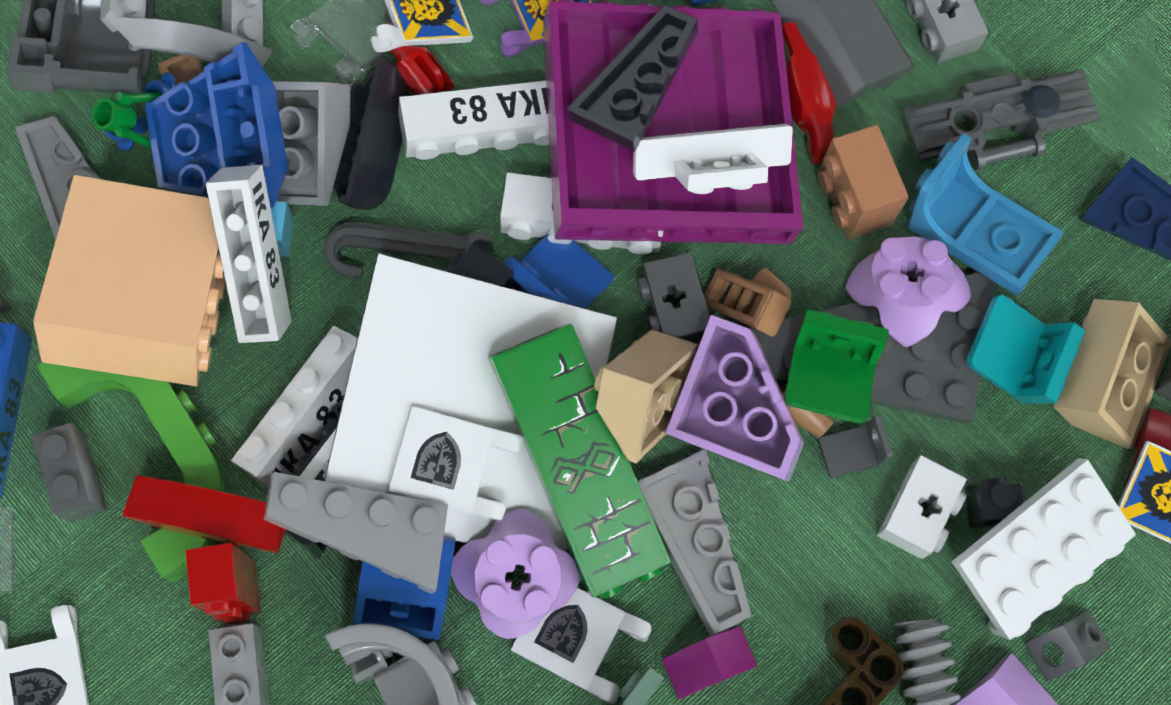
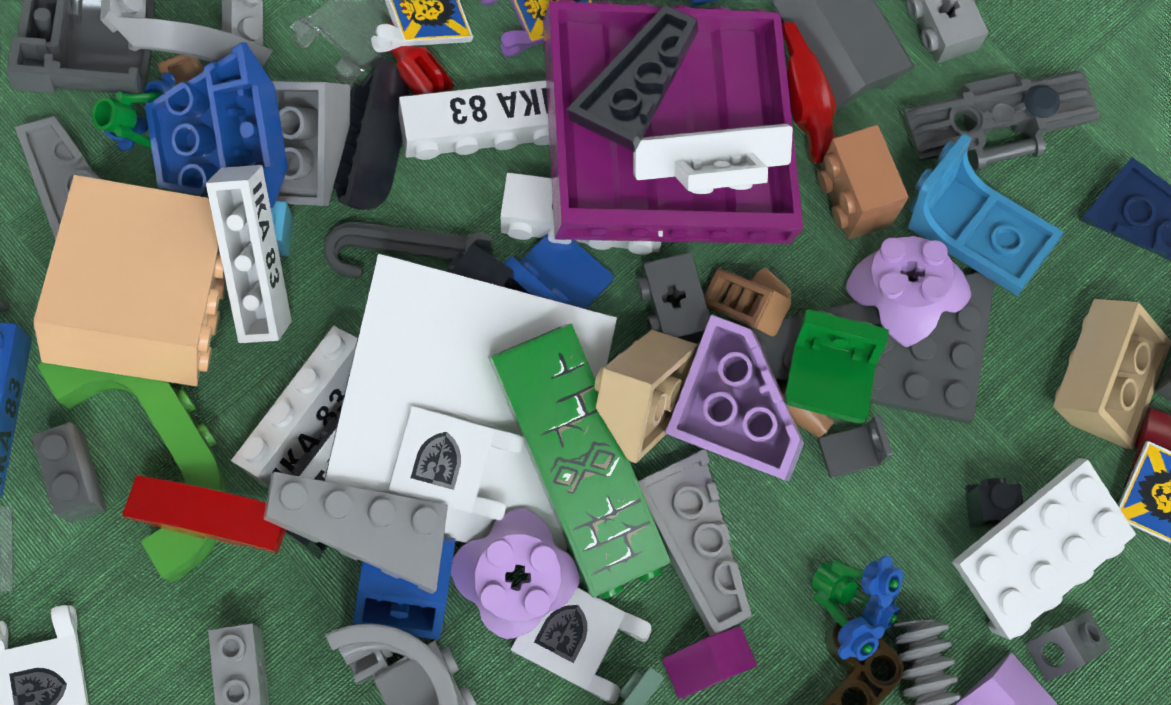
red brick [185,543,261,625] -> none
white brick [877,455,967,559] -> none
teal bracket [967,295,1085,404] -> none
none -> plant [811,555,903,661]

